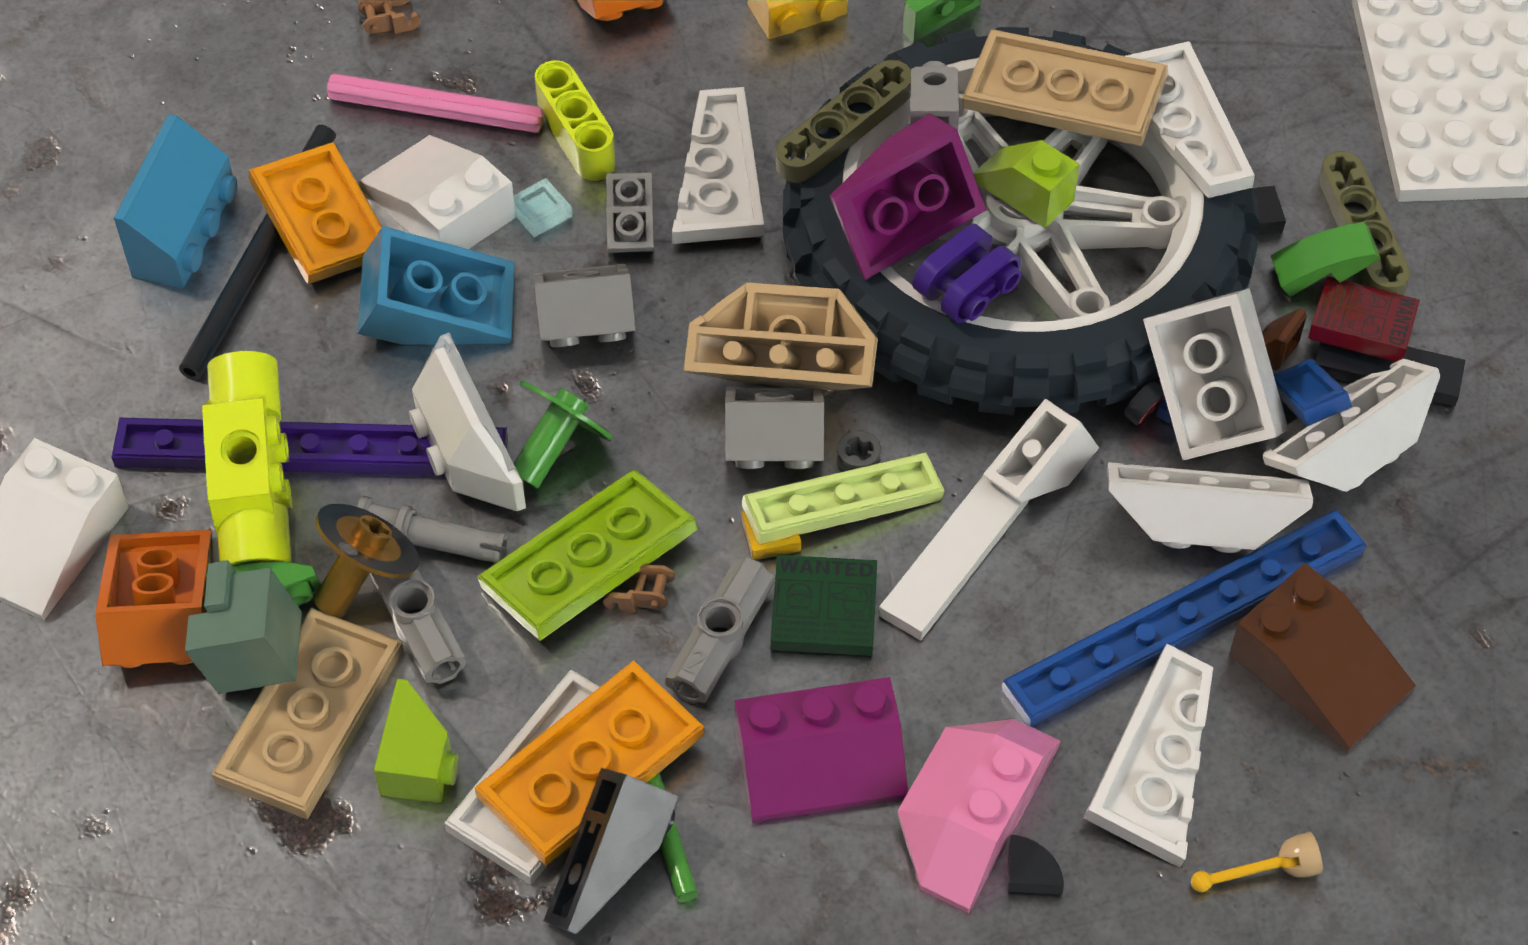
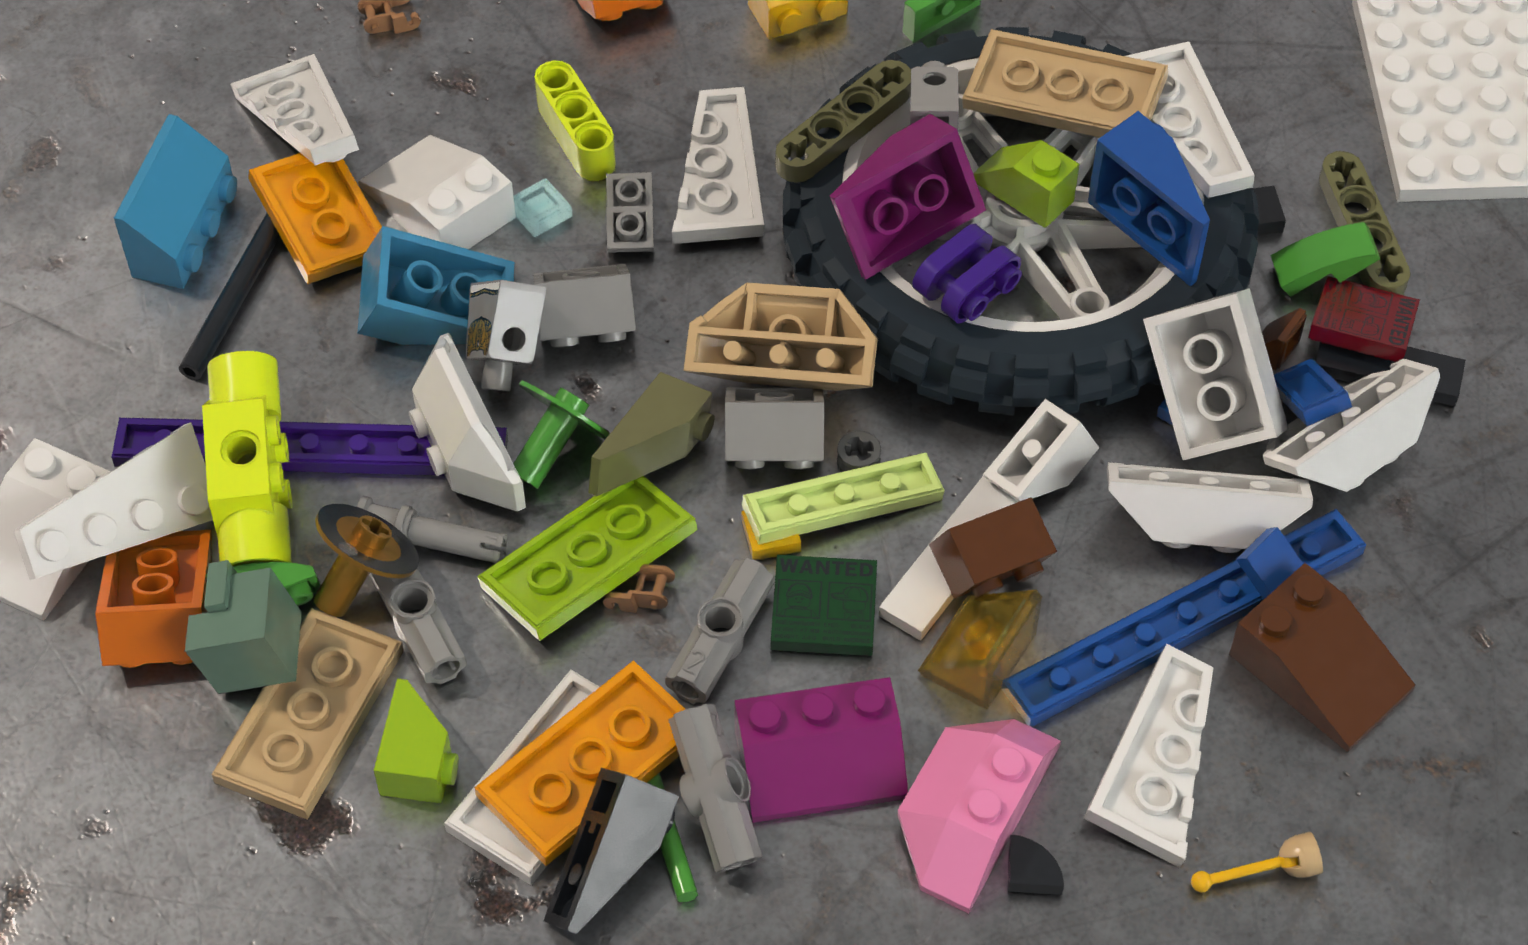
bright pink axle [327,73,544,133] -> none
black tile [1124,379,1165,426] -> none
none -> white wing [14,423,213,580]
none -> white wing [231,54,359,165]
none -> light grey torso [466,280,546,392]
none -> olive slope [588,372,715,496]
none -> light grey piece [668,704,763,872]
none -> clear yellow slope [918,590,1042,710]
none -> reddish brown brick [929,497,1057,599]
none -> blue slope [1088,111,1210,286]
none -> blue tile [1236,527,1303,599]

